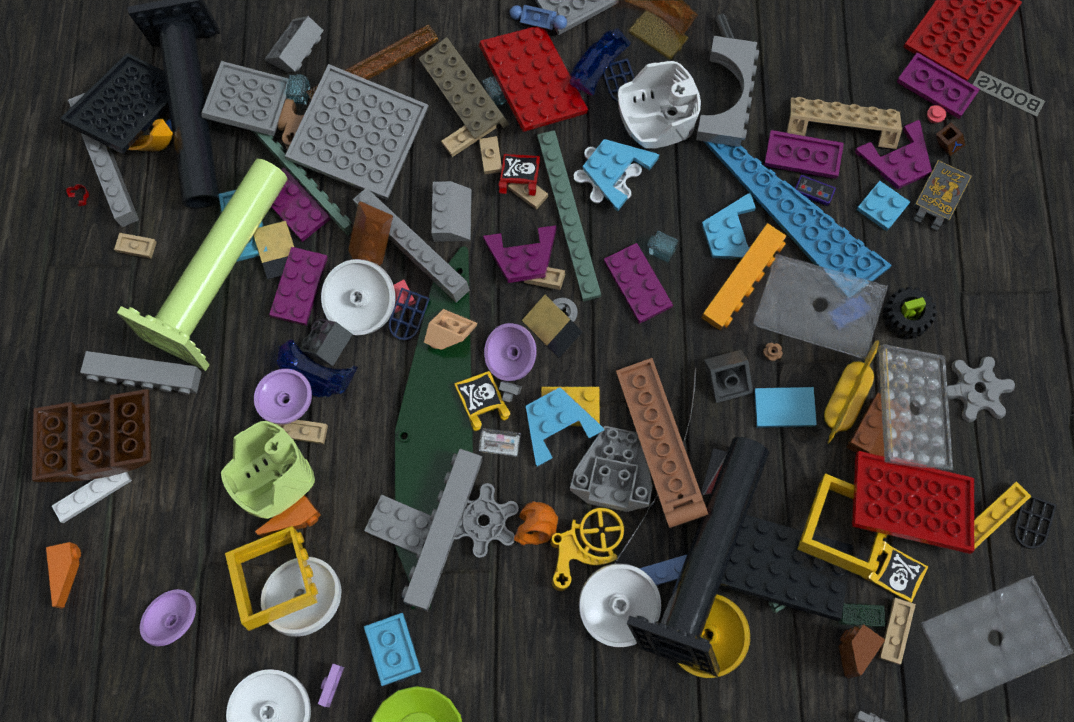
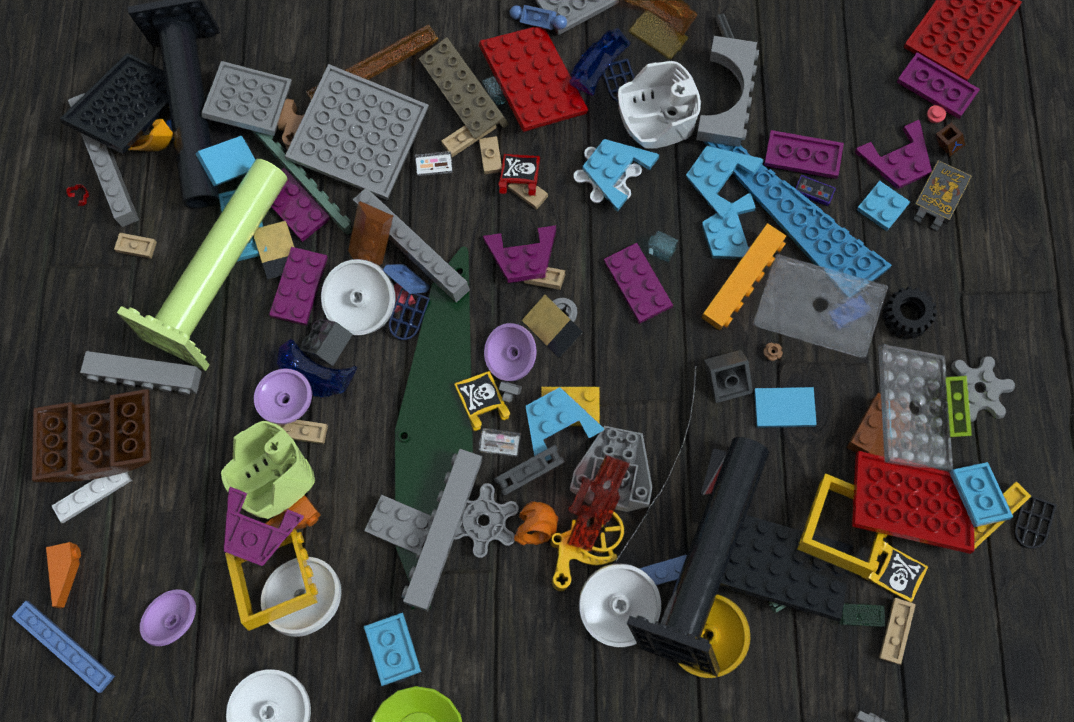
light grey slope [264,16,324,72] -> none
clear light blue brick [285,74,310,104] -> none
lavender plate [318,664,344,707] -> none
light nougat slope [424,309,477,350] -> none
light grey slope [431,181,472,242] -> none
sand green plate [537,130,601,301] -> none
nougat hinge [616,358,708,528] -> none
tan bracket [787,97,902,149] -> none
yellow plant [824,340,879,443] -> none
dark orange slope [839,624,885,678] -> none
lime plate [901,297,926,320] -> none
clear plate [920,575,1074,702] -> none
clear smoke sticker [972,71,1045,116] -> none
none -> medium blue plate [12,601,115,693]
none -> medium azure tile [196,136,255,186]
none -> magenta wing [223,487,304,566]
none -> medium blue tile [383,264,430,294]
none -> slope [415,151,453,176]
none -> dark grey plate [494,445,565,496]
none -> clear red piece [567,455,630,551]
none -> medium azure wing [686,146,763,219]
none -> lime brick [945,376,972,437]
none -> medium azure tile [949,462,1013,527]

